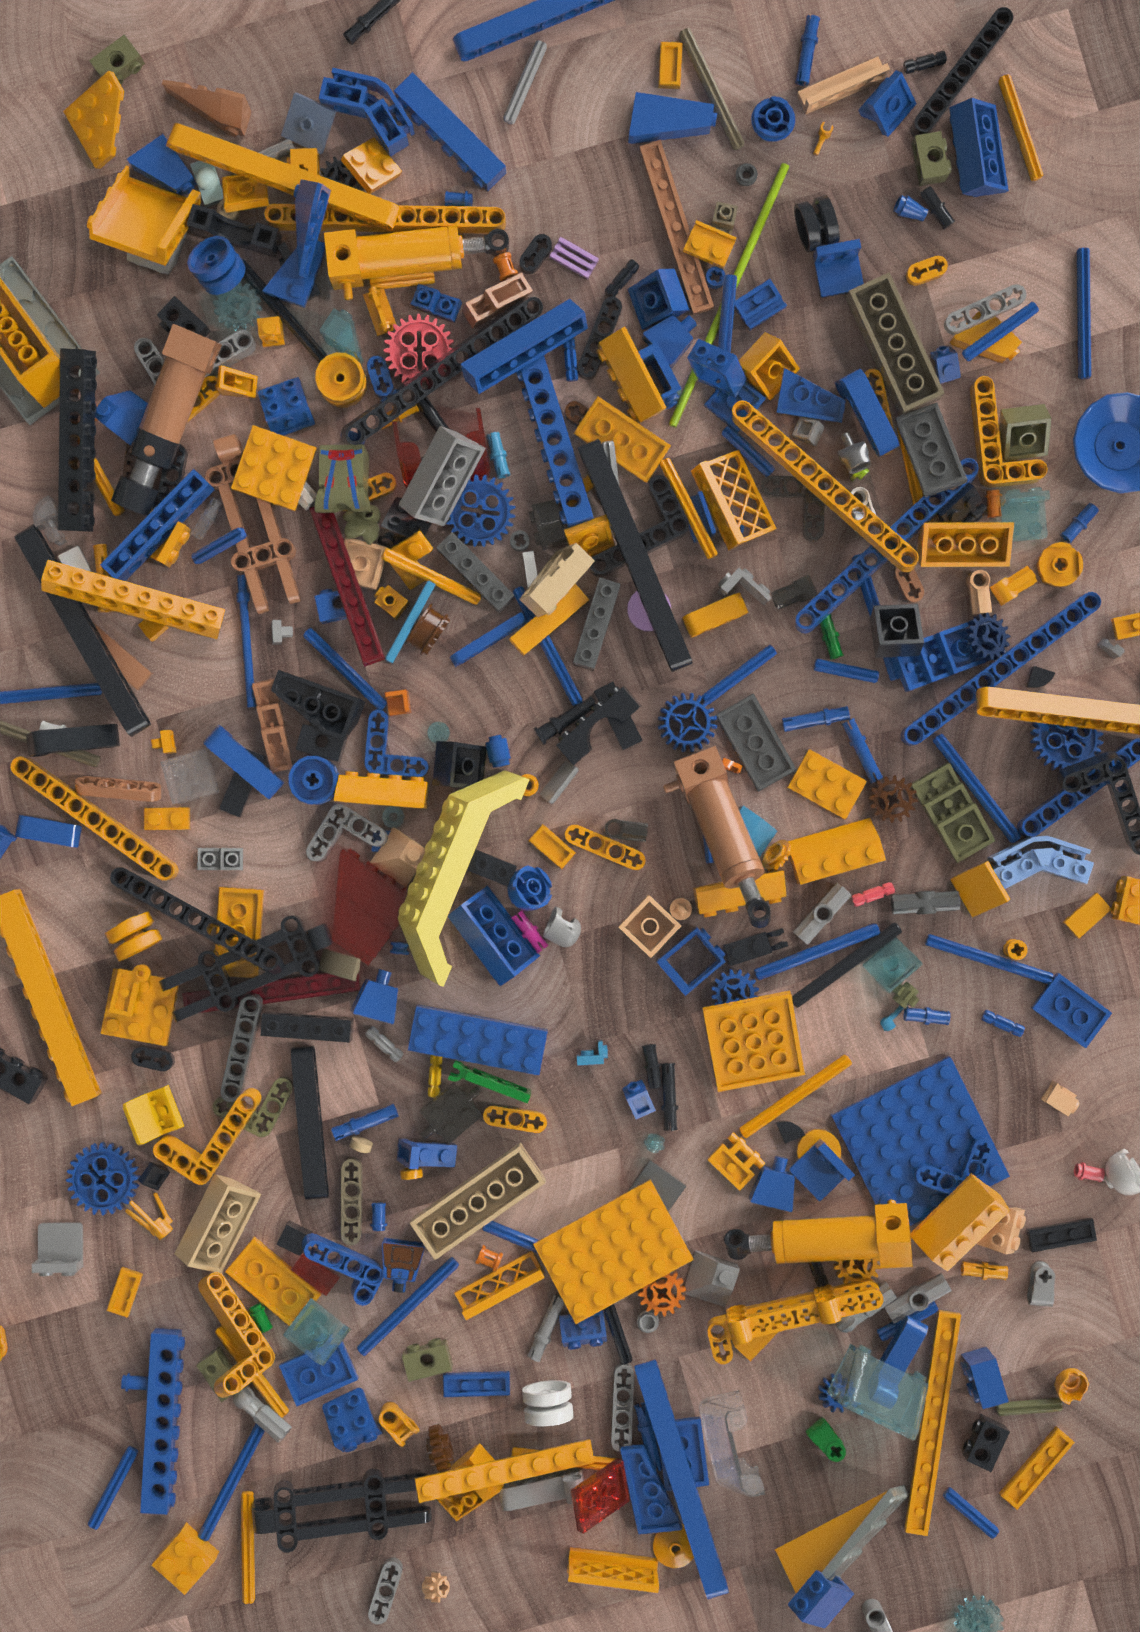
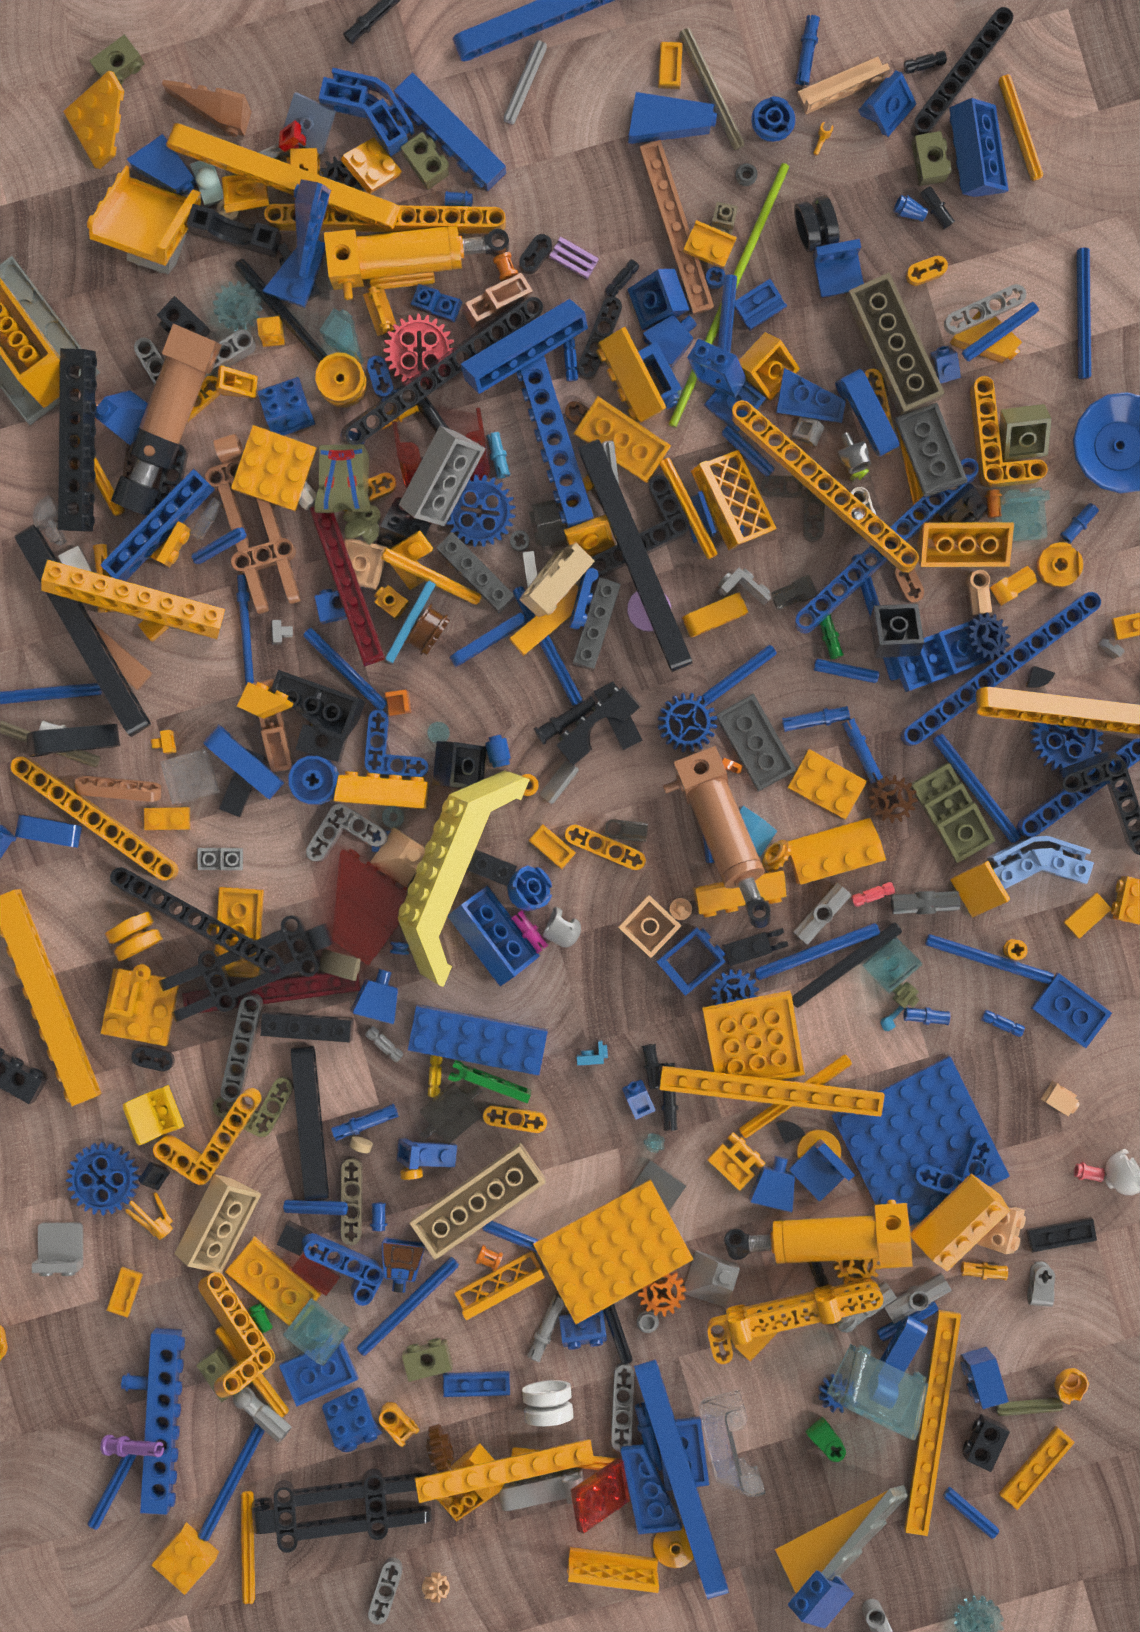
blue wheel [187,236,246,295] -> none
none -> medium lavender pin [100,1435,164,1457]
none -> light orange slope [237,681,294,719]
none -> red tile [279,120,306,152]
none -> blue axle [283,1200,348,1215]
none -> olive brick [401,132,449,190]
none -> blue plate [569,568,599,630]
none -> light orange plate [659,1066,885,1117]

